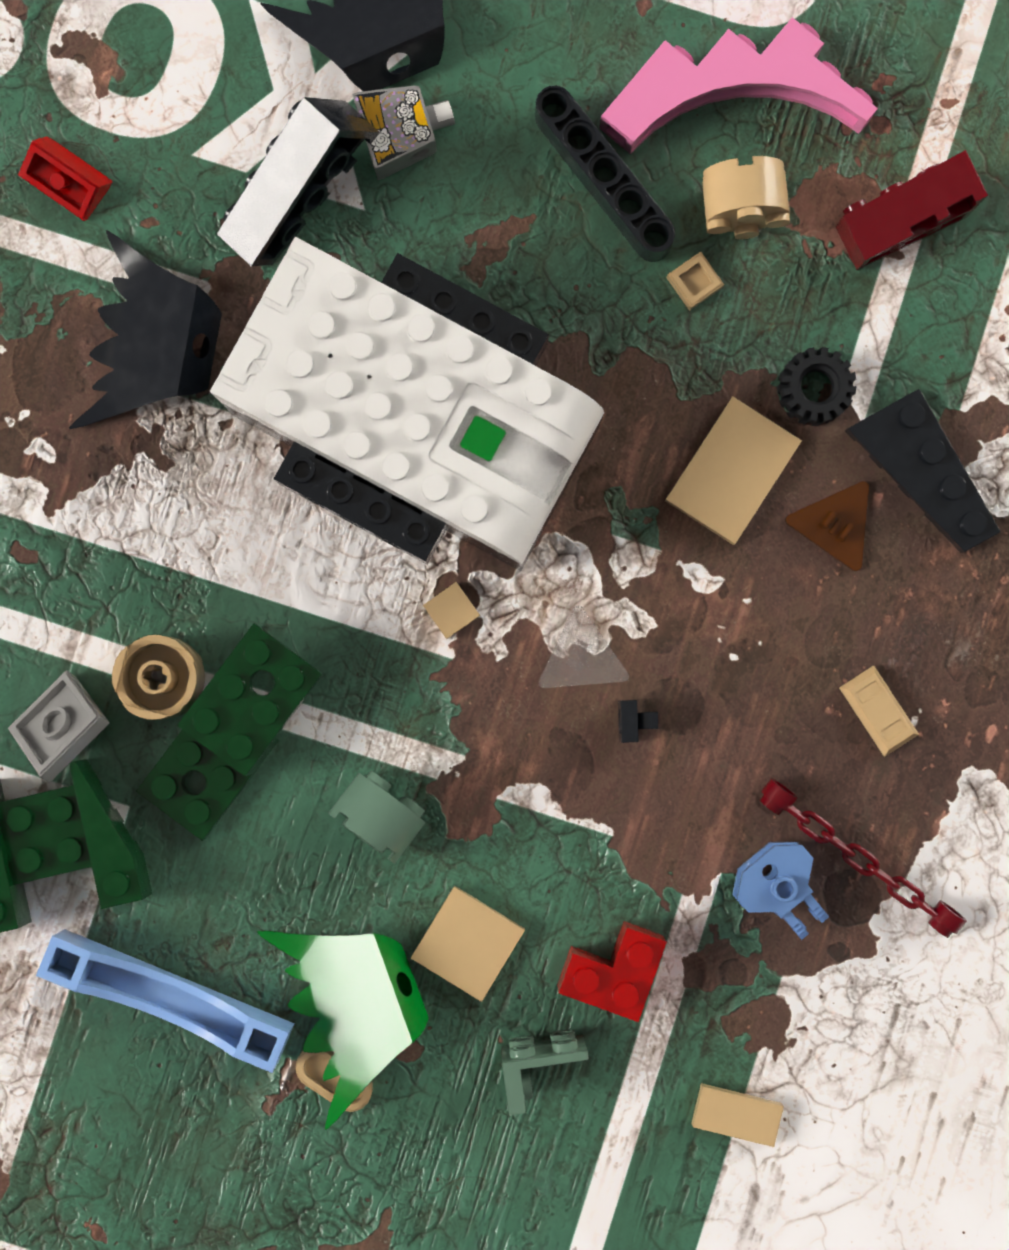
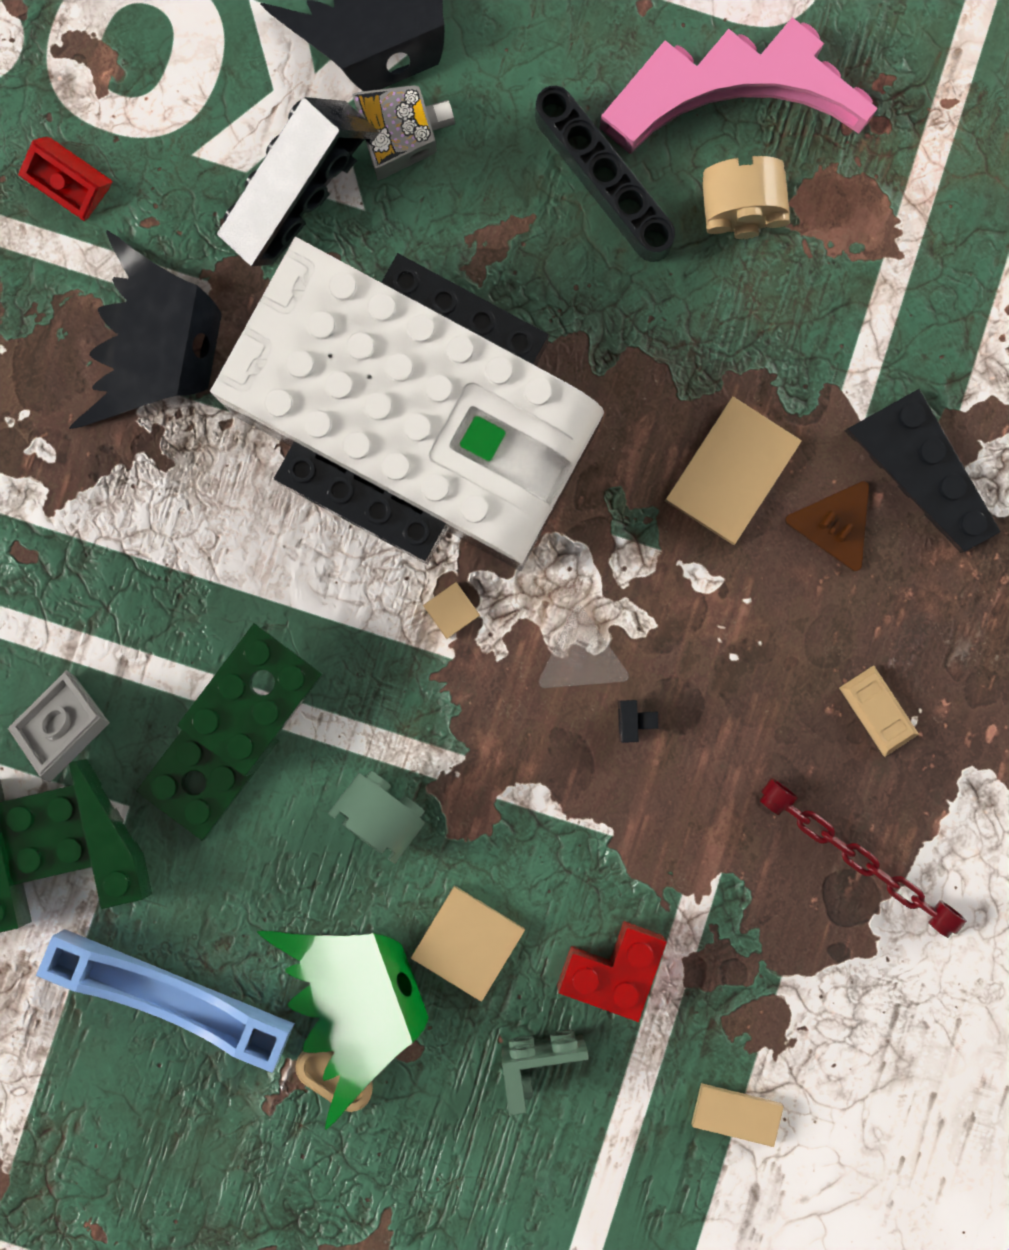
tan brick [112,635,205,720] -> none
tan tile [666,252,724,311] -> none
medium blue hinge [732,842,829,940] -> none
black tyre [777,347,857,426] -> none
dark red wedge [836,150,988,270] -> none

